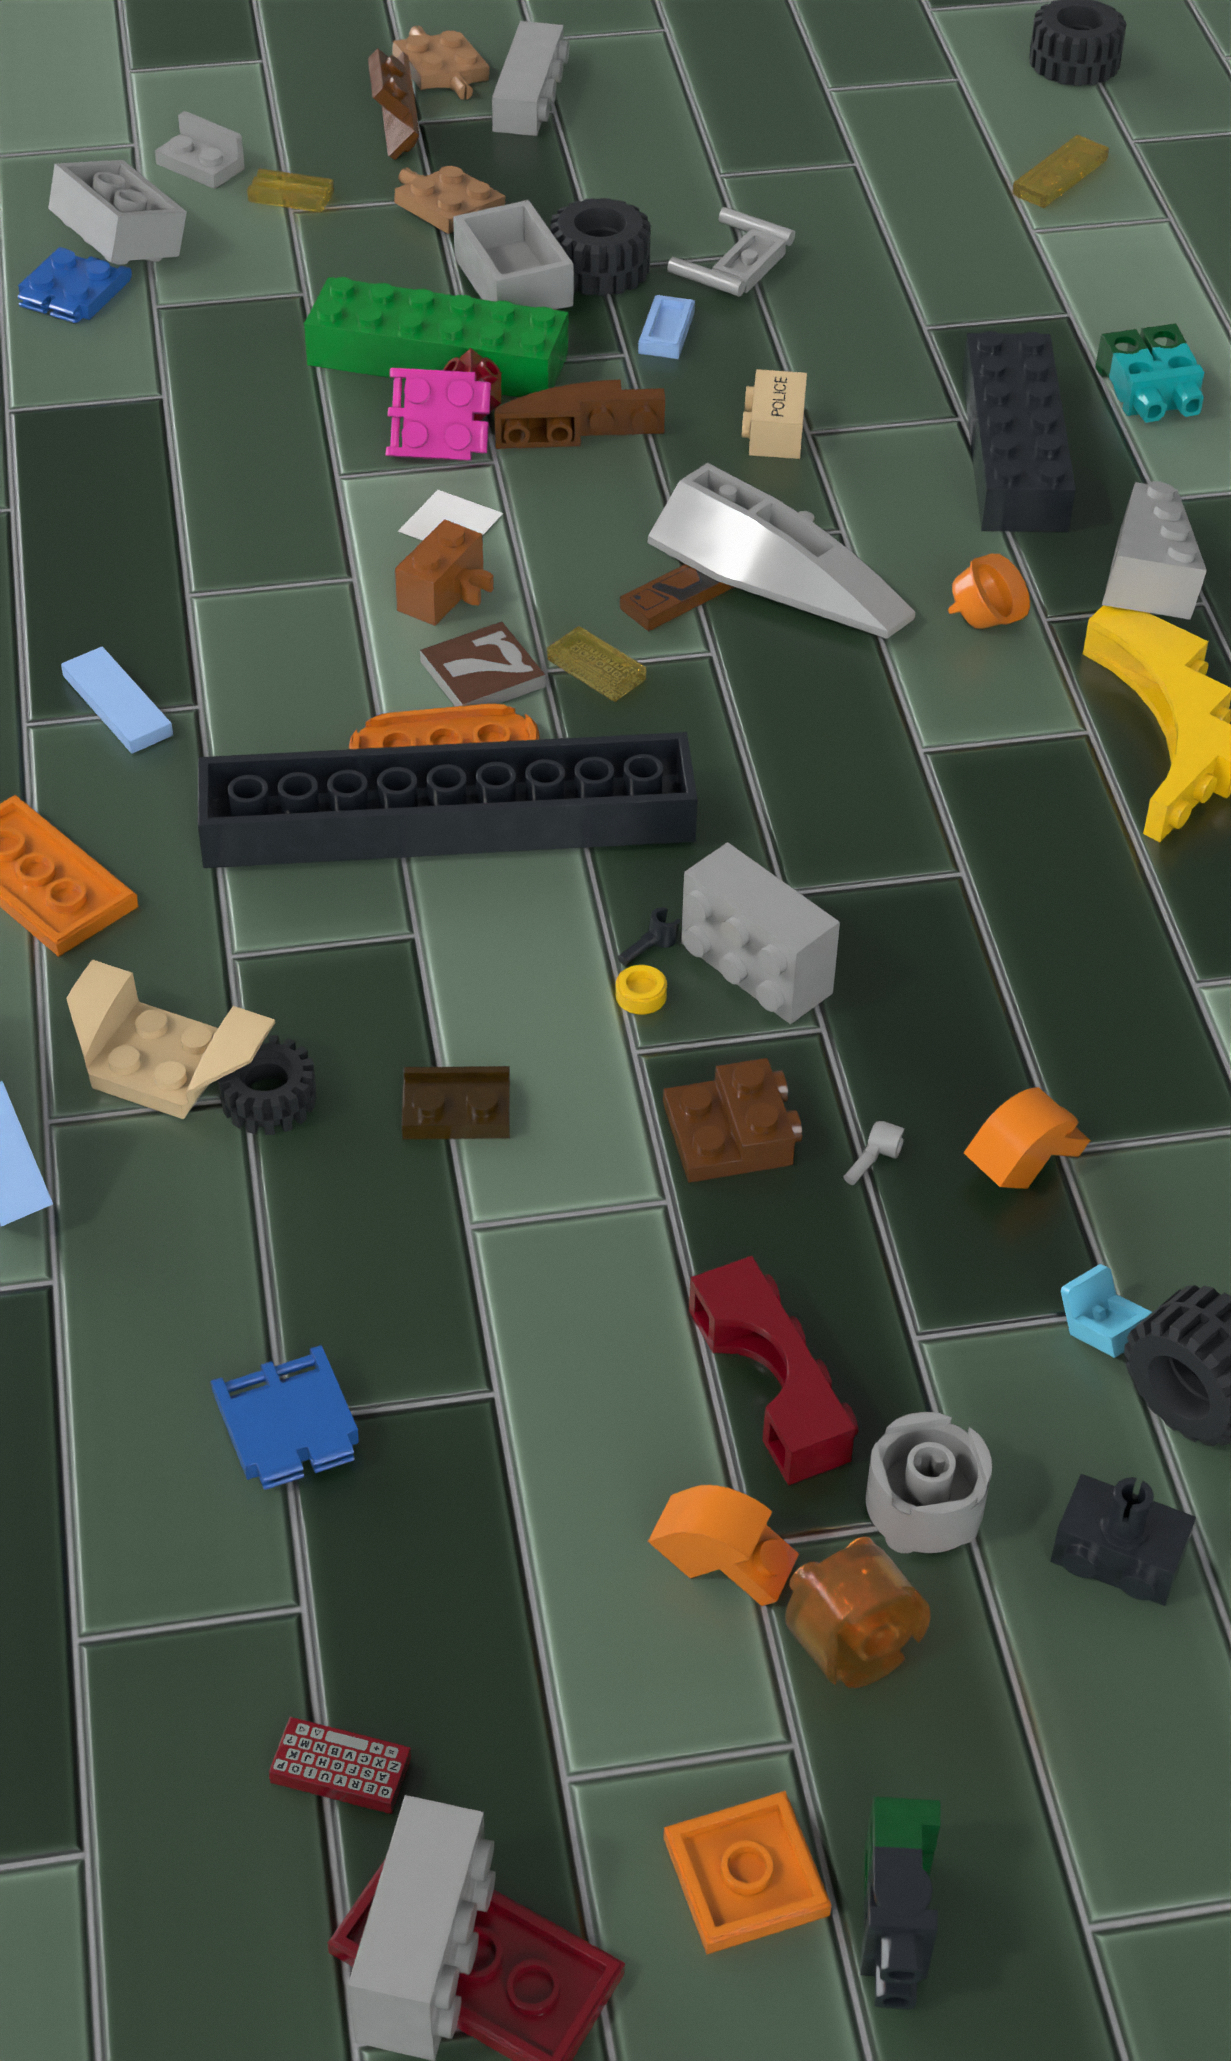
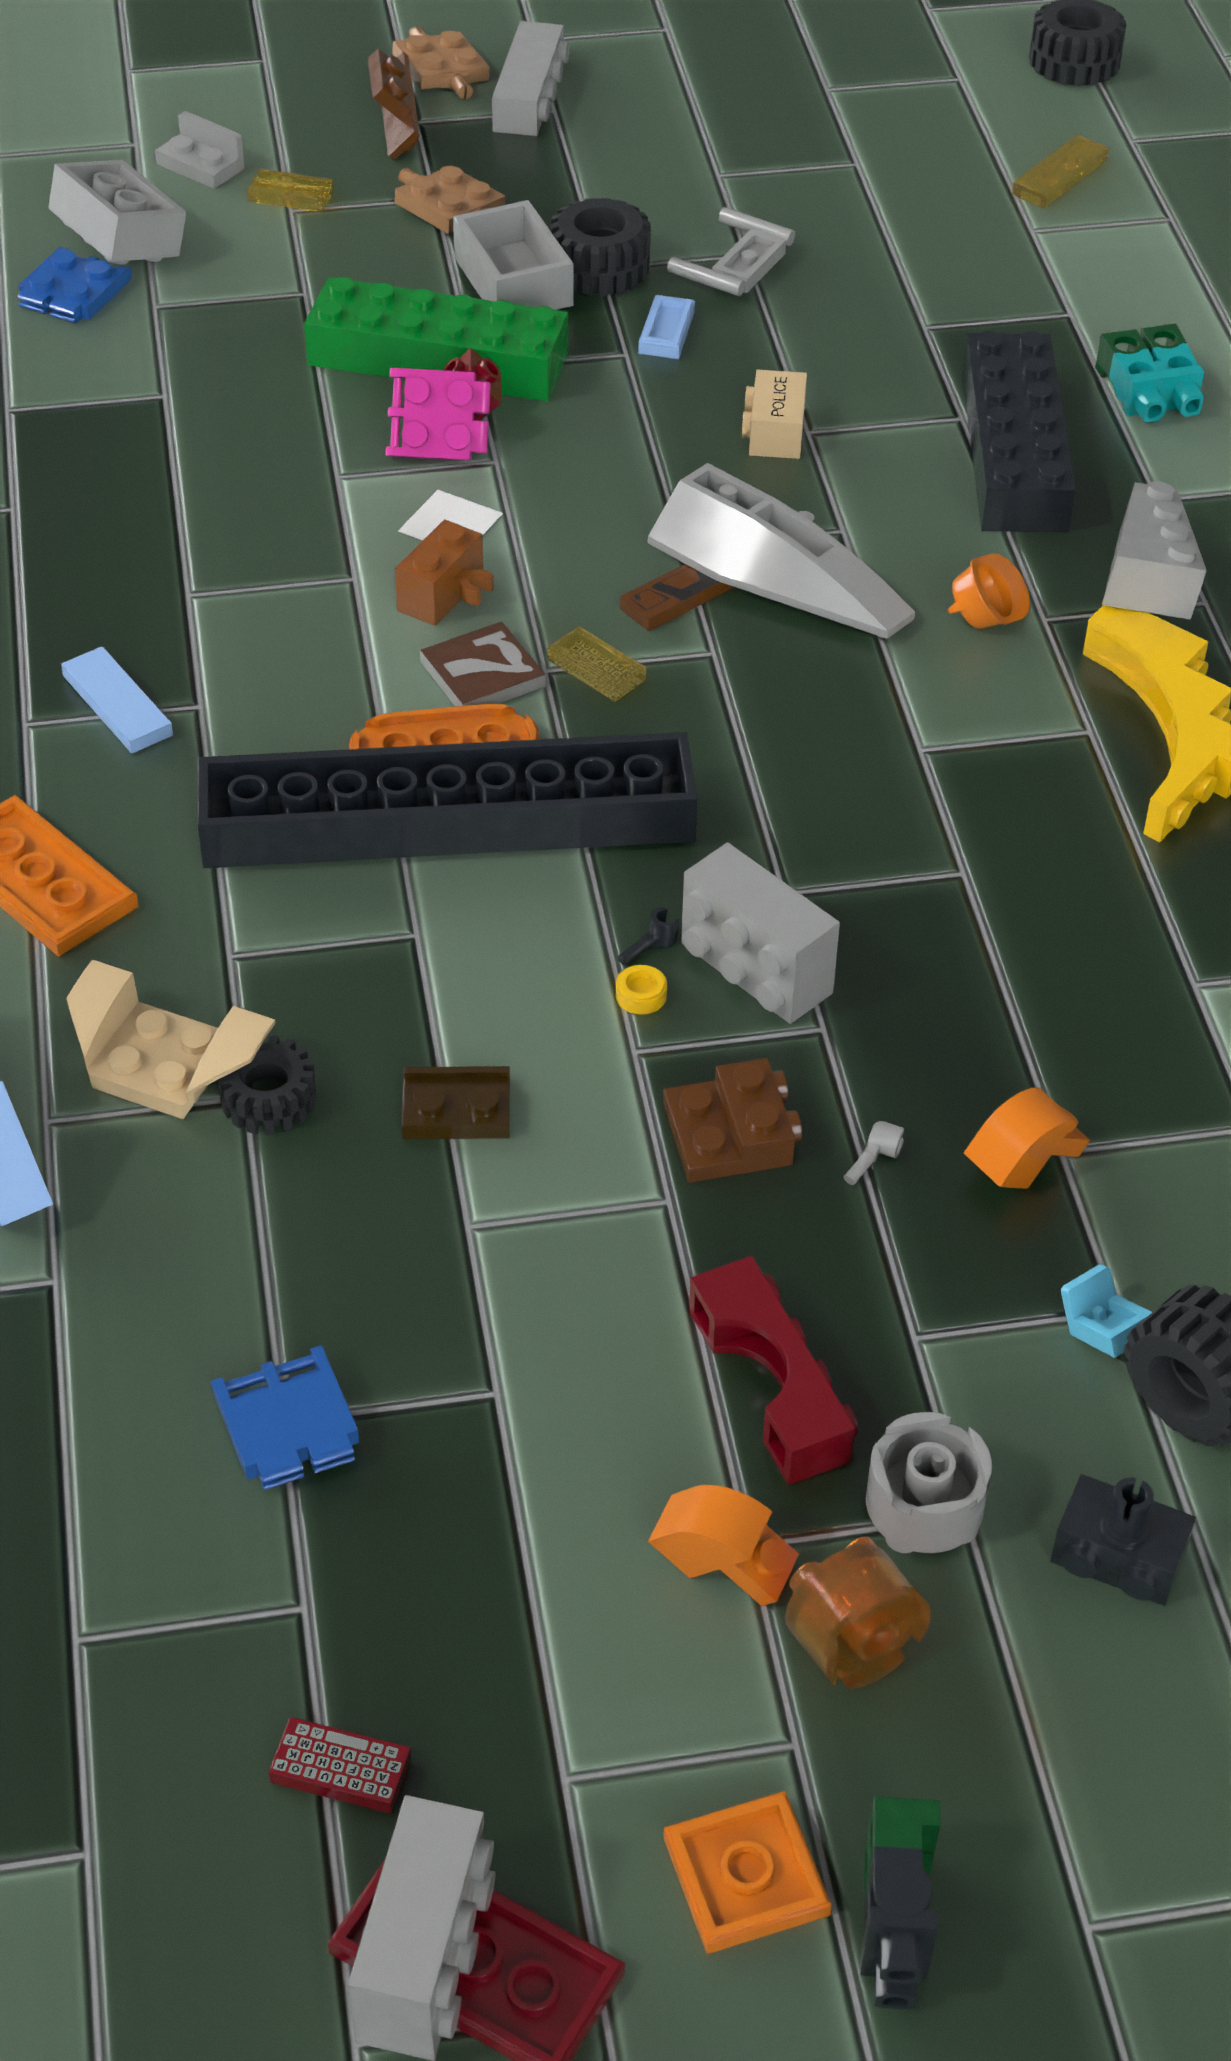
reddish brown slope [494,379,665,449] -> none

